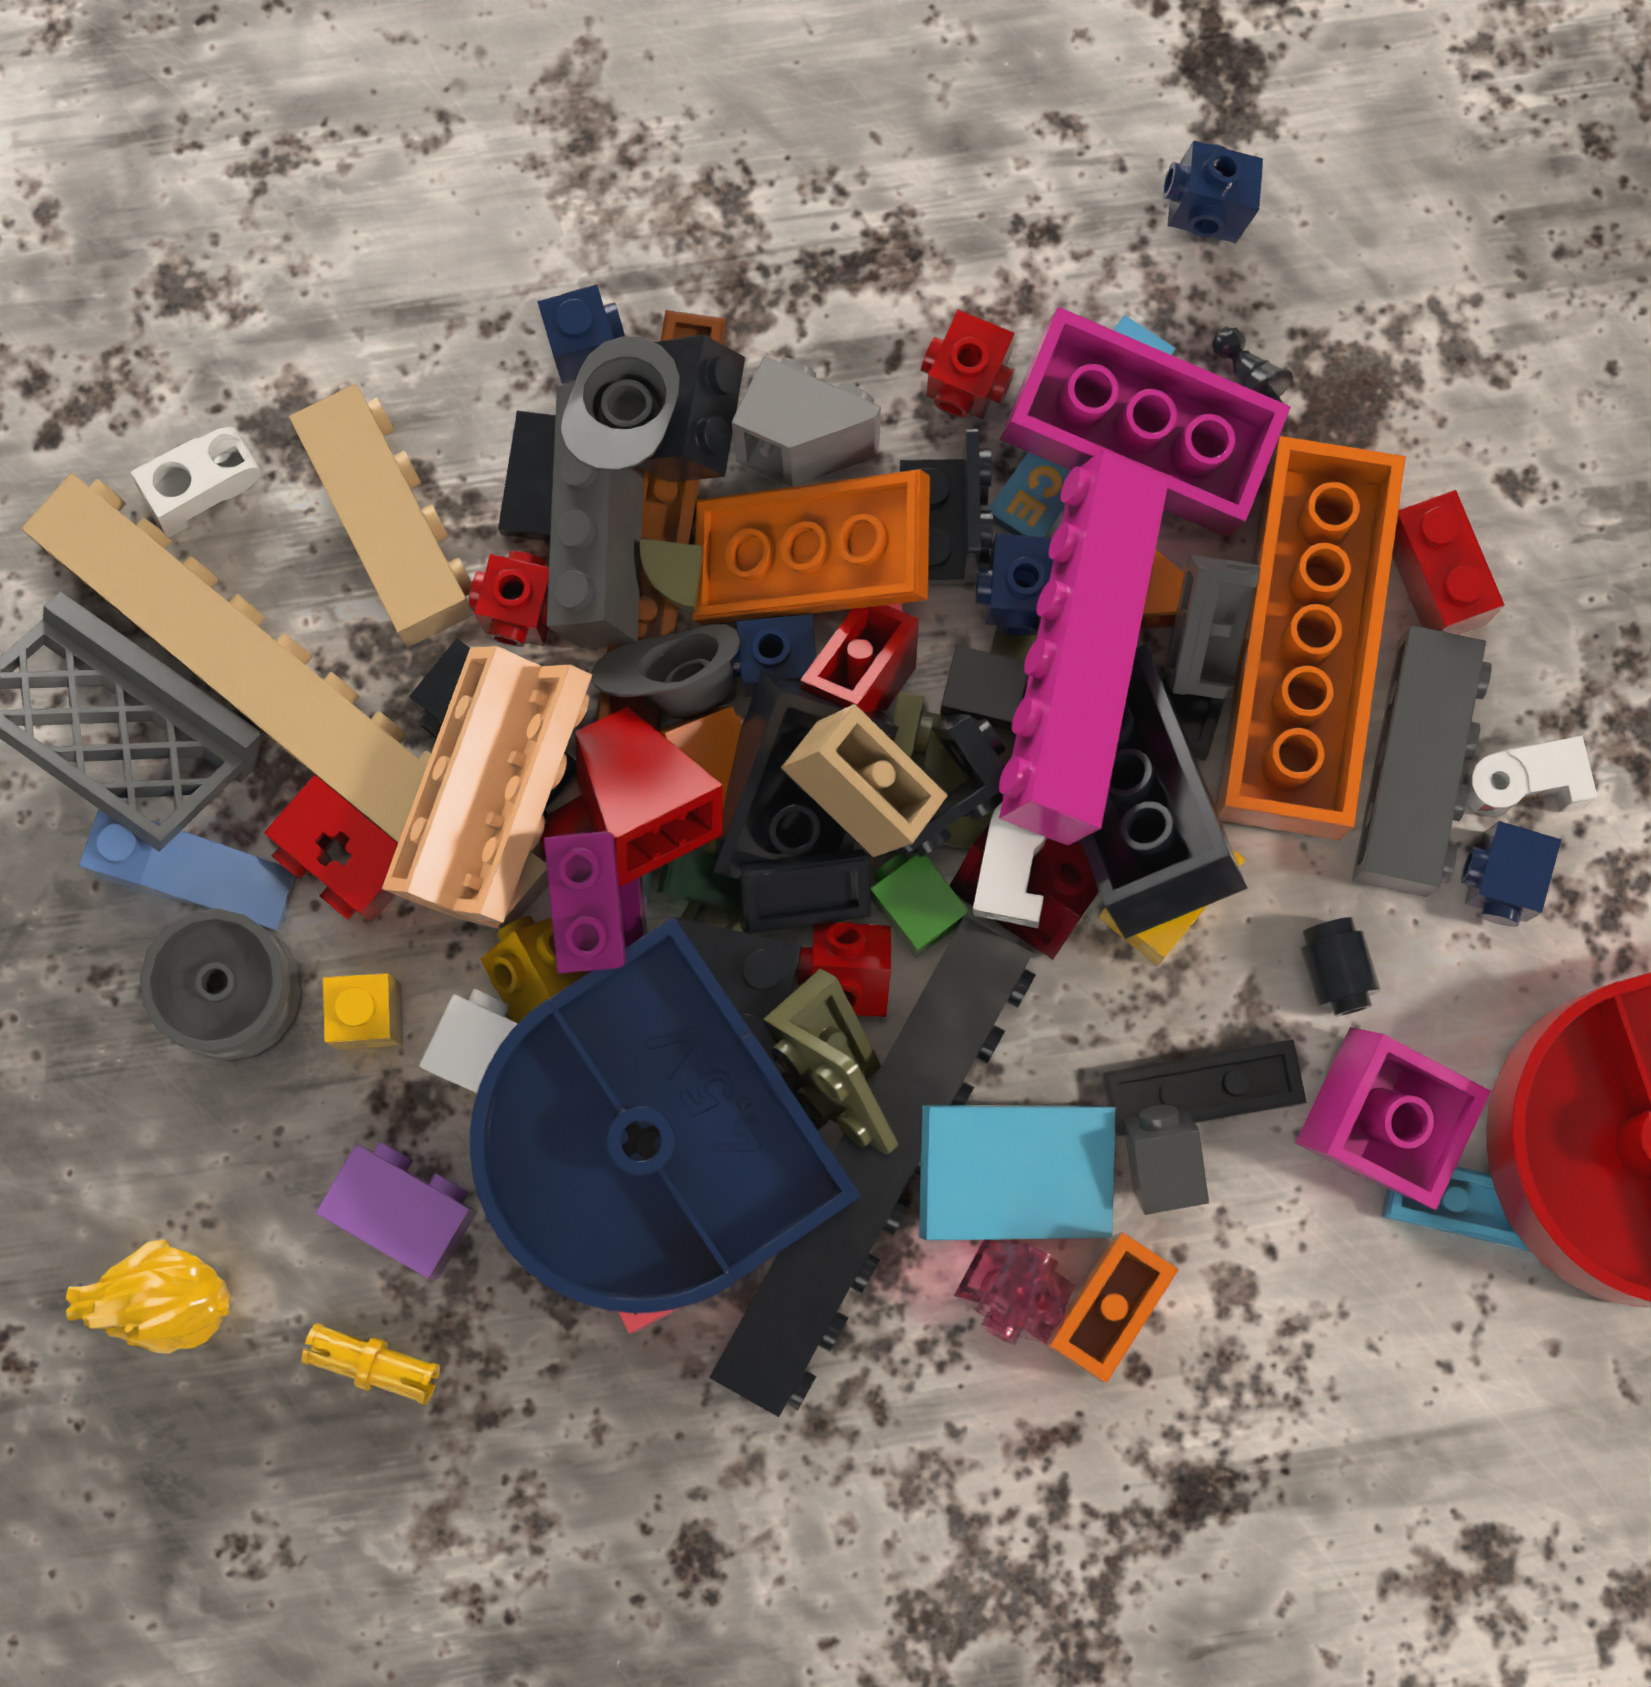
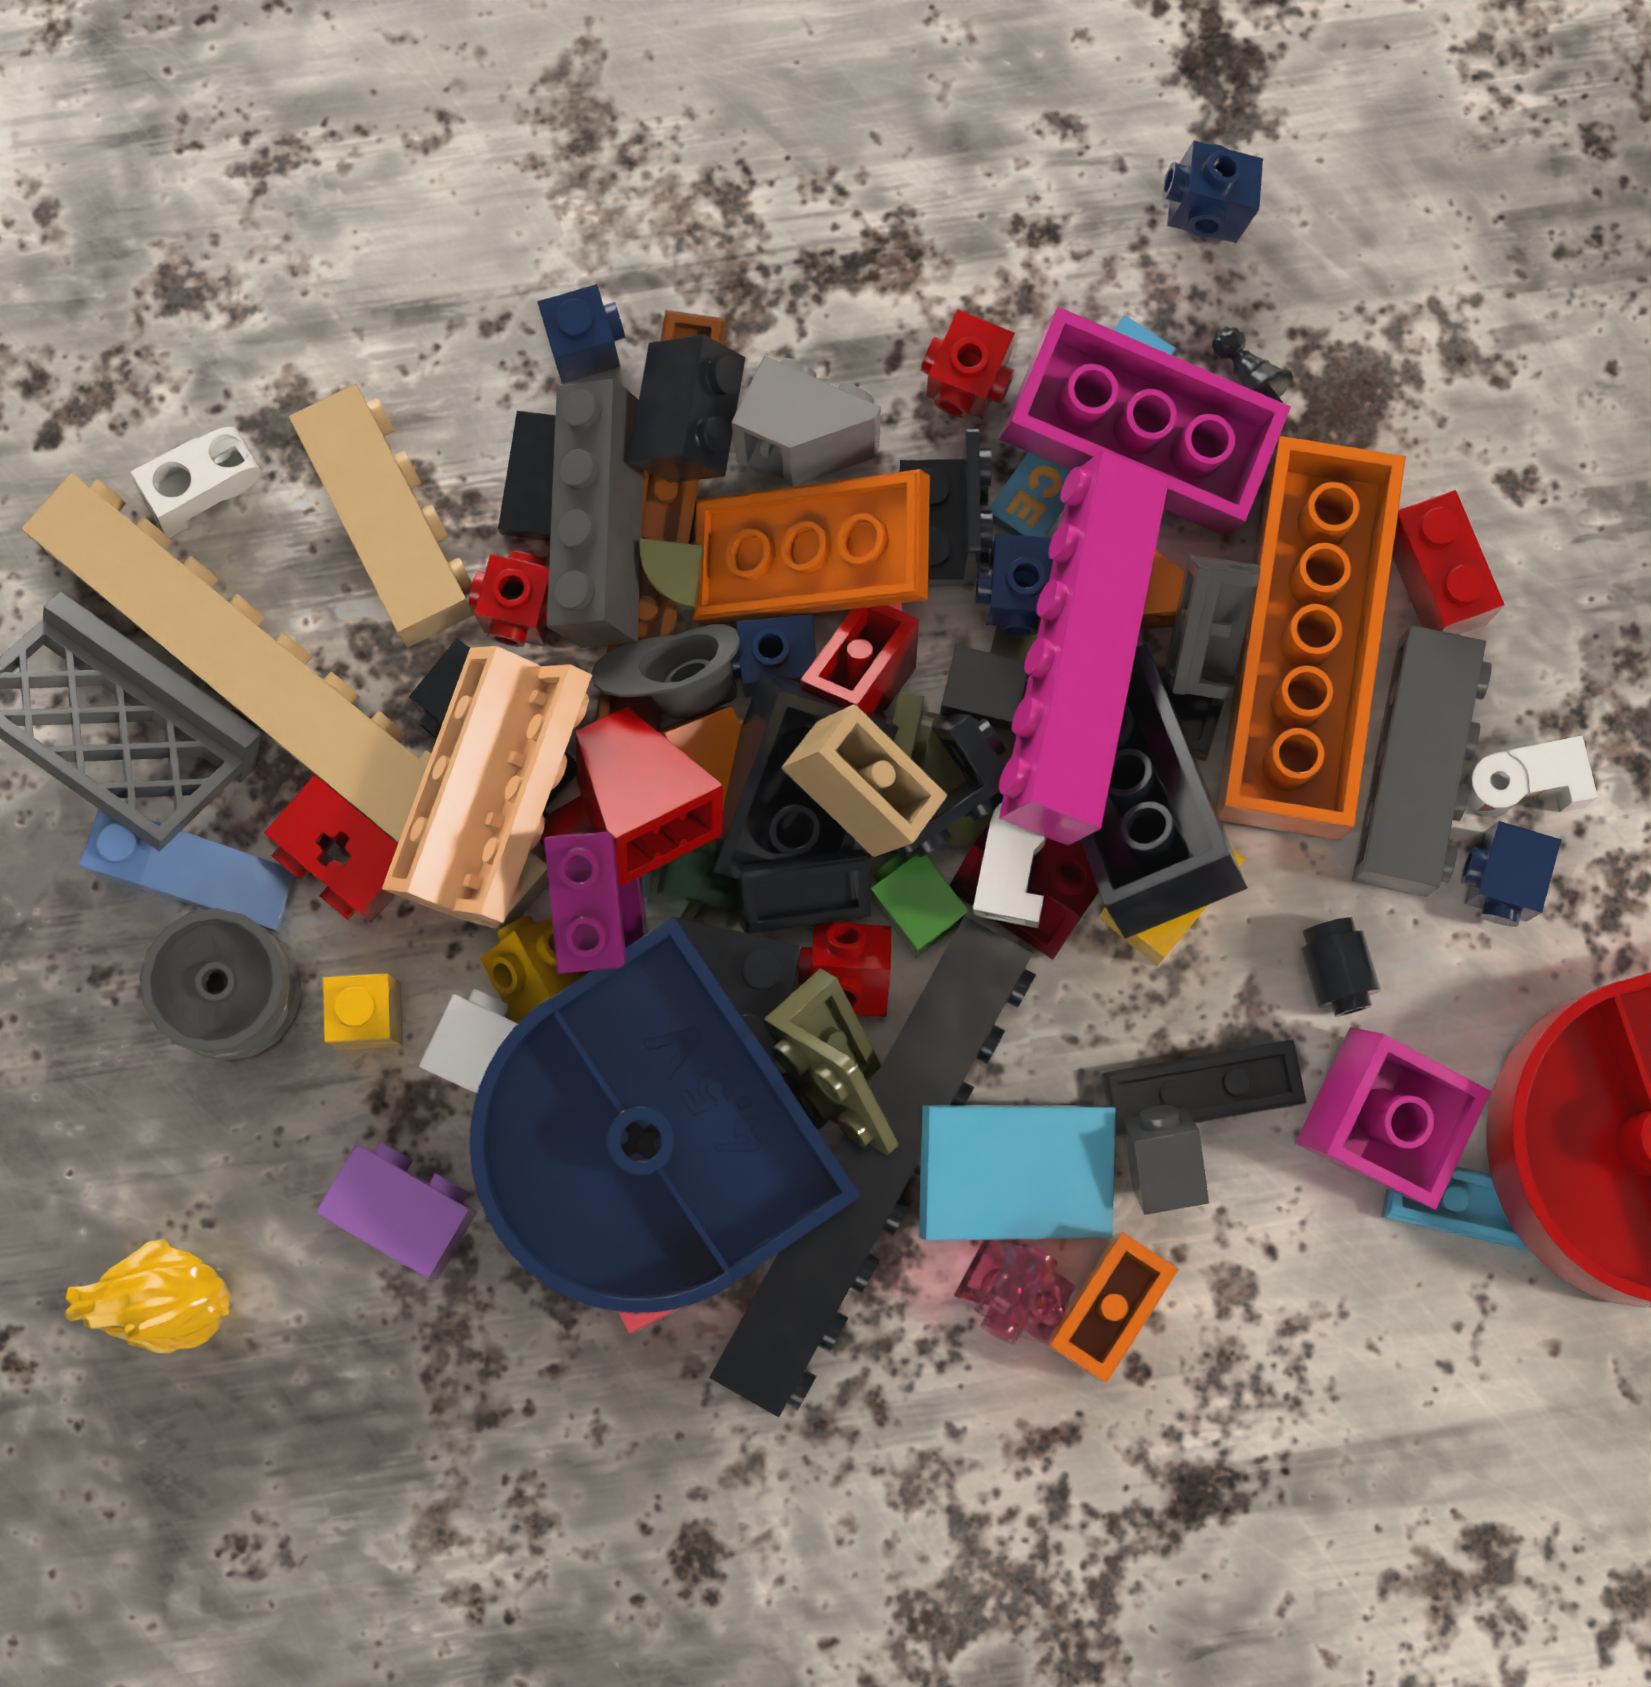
yellow pin [301,1323,440,1405] -> none
dark grey piece [561,336,680,471] -> none

